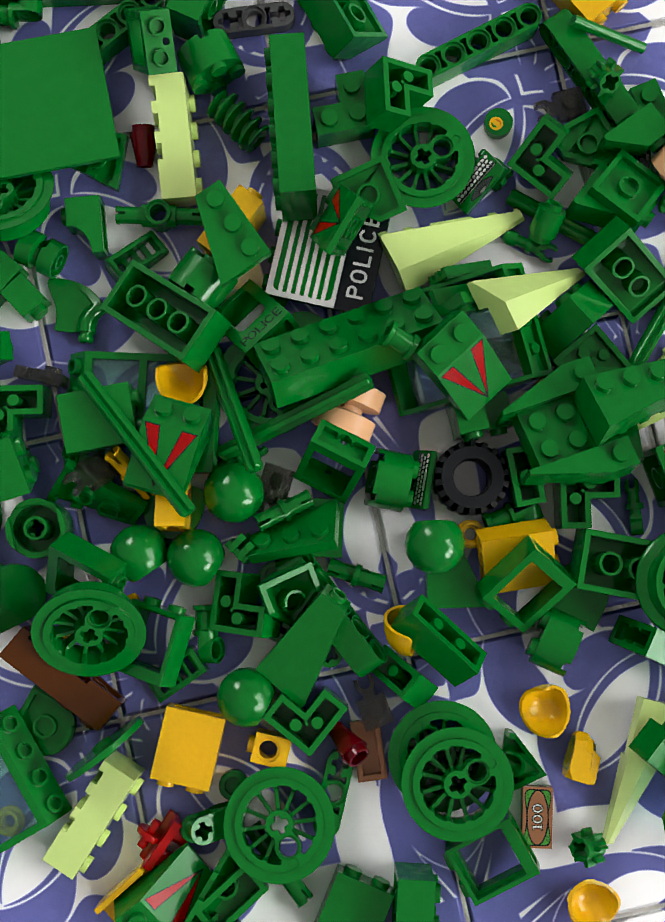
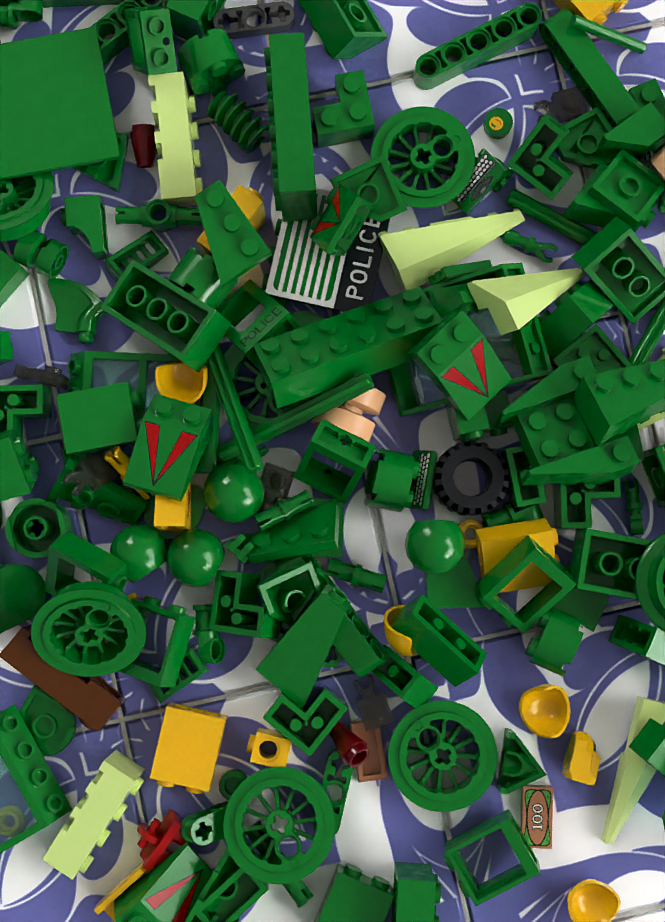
green brick [0,273,52,323] -> none
green piece [65,716,144,782] -> none
green axle [77,371,195,518] -> none
green helmet [217,667,275,728] -> none
green brick [364,56,434,133] -> none
green bush [379,320,421,360] -> none
green piece [401,727,514,842] -> none
green brick [528,199,567,246] -> none
green gear [568,827,608,868] -> none
green gear [586,57,624,97] -> none

